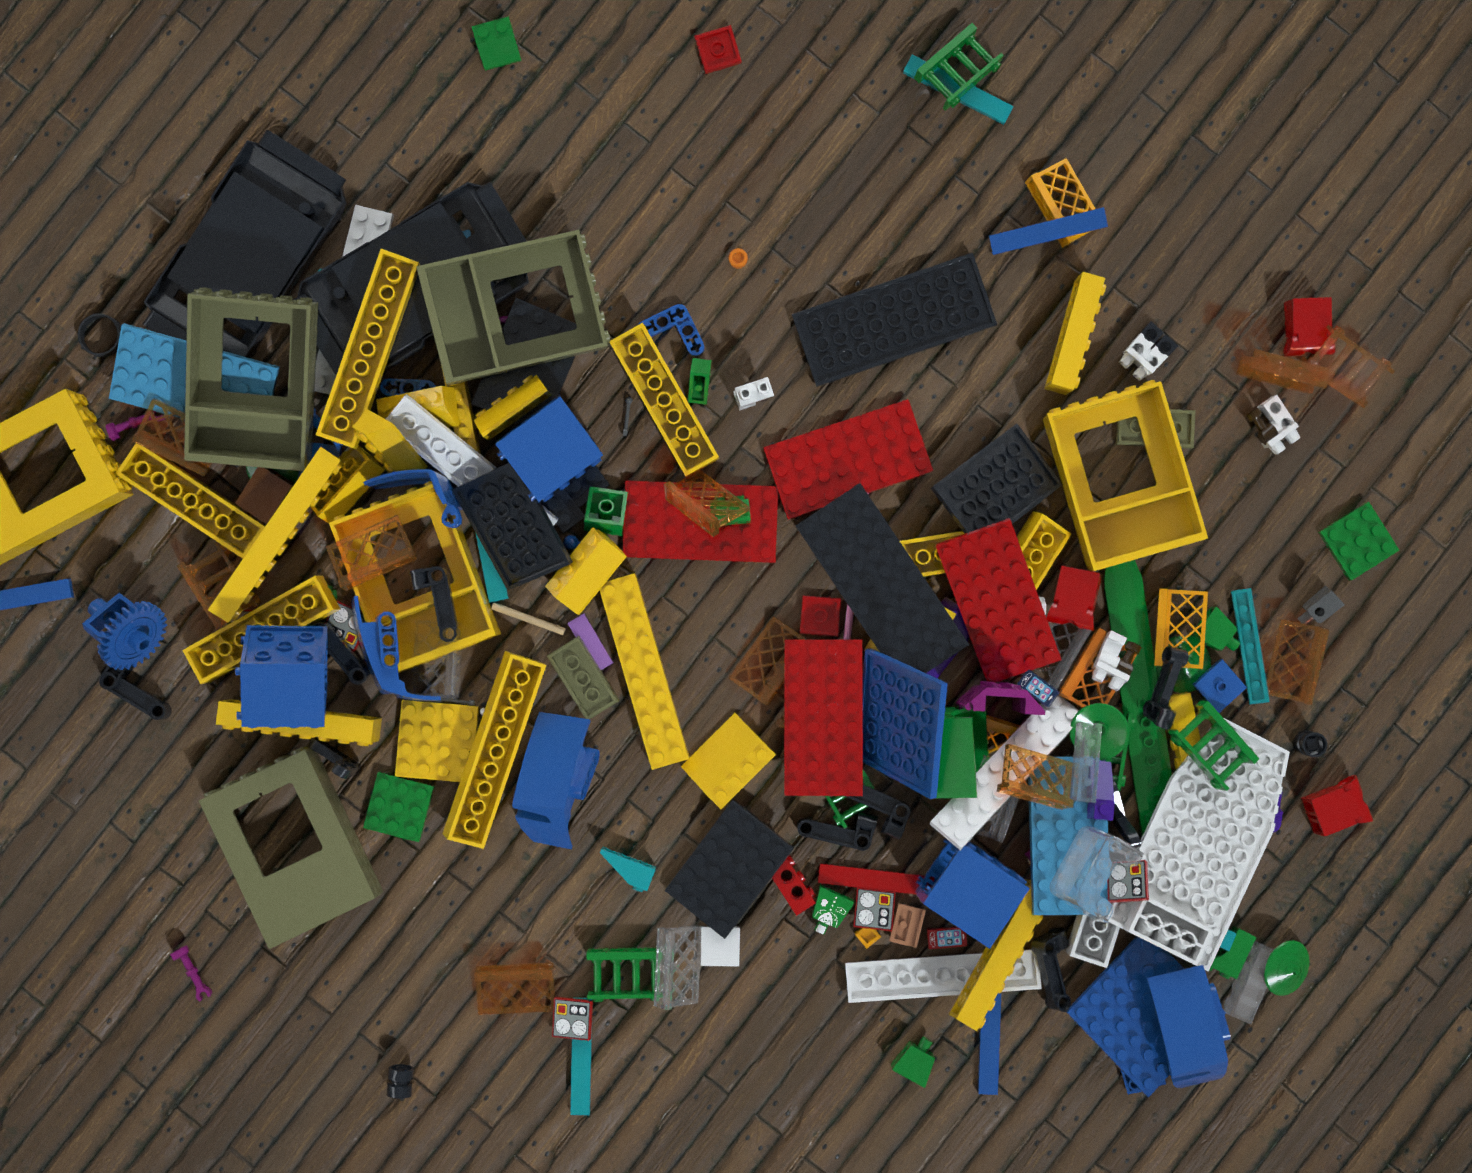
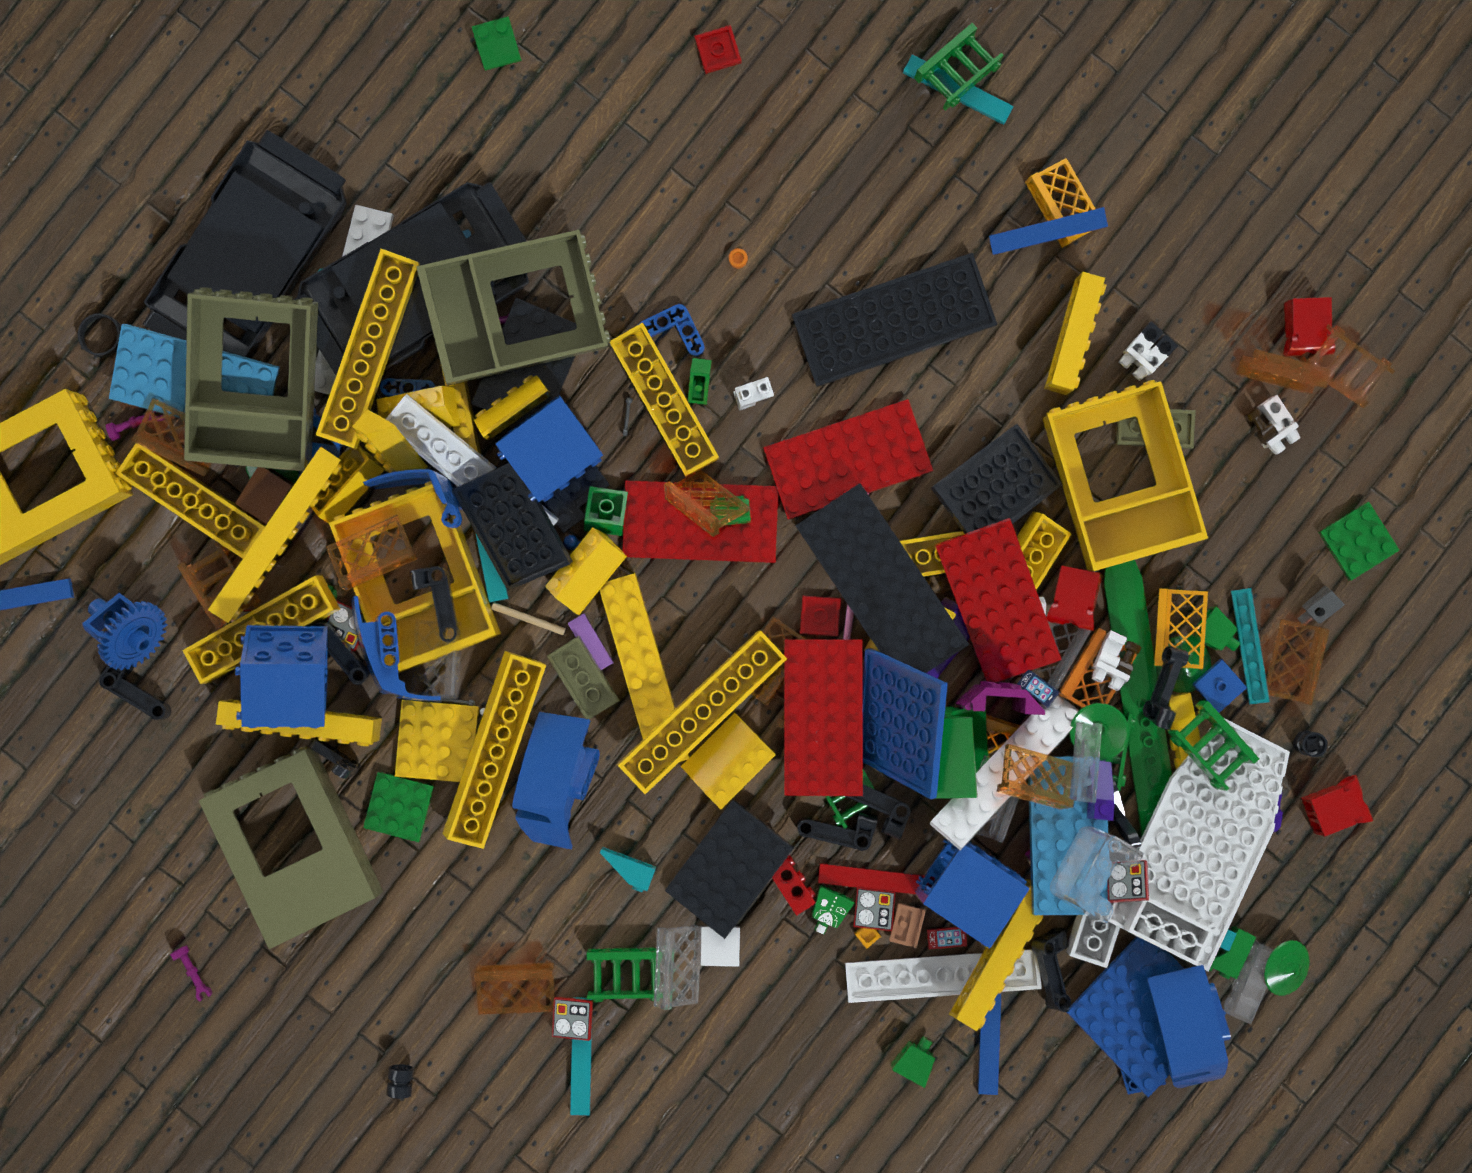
none -> yellow brick [617,630,787,794]

